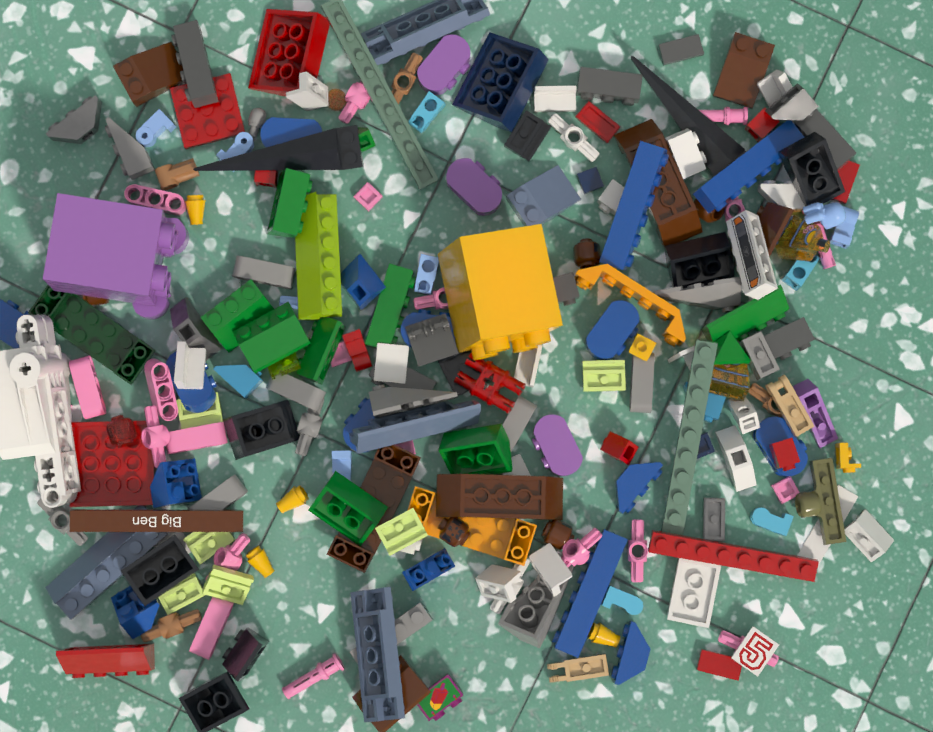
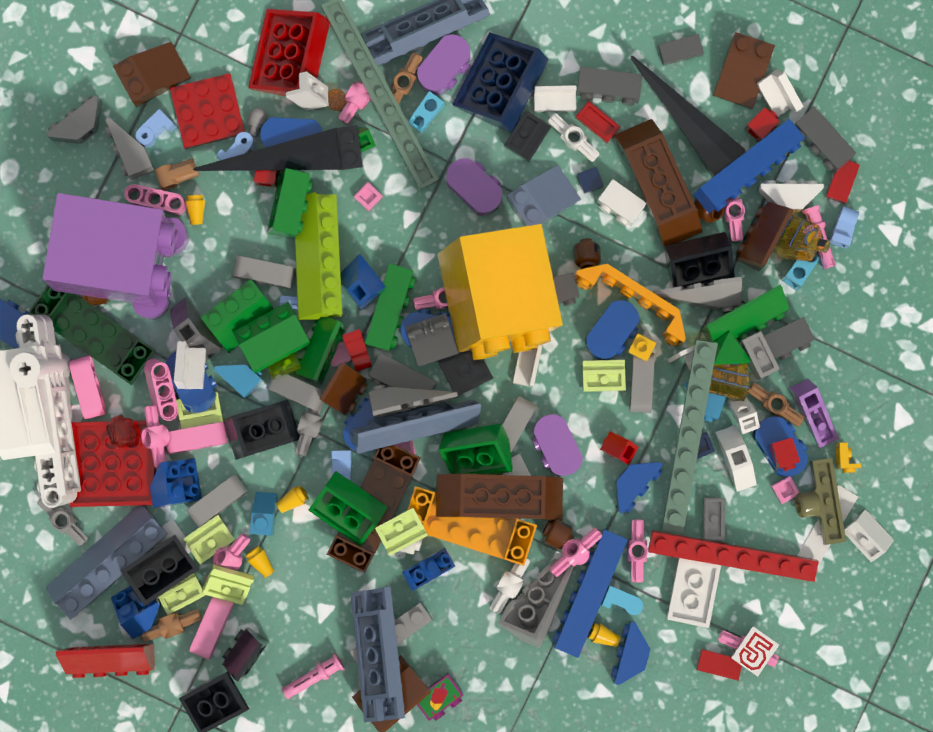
reddish brown tile [70,509,243,532] -> none
dark grey brick [171,20,219,108] -> none
white sticker [374,343,409,384] -> none
light blue leg [414,254,439,295] -> none
reddish brown head [438,517,471,547] -> none
red pin [454,353,526,414] -> none
white panel [475,565,522,603] -> none
white panel [529,543,573,597] -> none
tan hinge [547,654,609,682] -> none
blue brick [599,141,669,271] -> none
white brick [665,128,707,179] -> none
bright pink pin [699,107,748,125] -> none
white brick [726,210,778,300] -> none
medium azure leg [750,507,794,536] -> none
slope [765,83,819,120] -> none
tan plate [765,375,814,437] -> none
black slope [778,132,845,206] -> none
light blue piece [803,202,846,230] -> none
none -> dark azure slope [250,492,277,536]
none -> reddish brown slope [320,362,368,416]

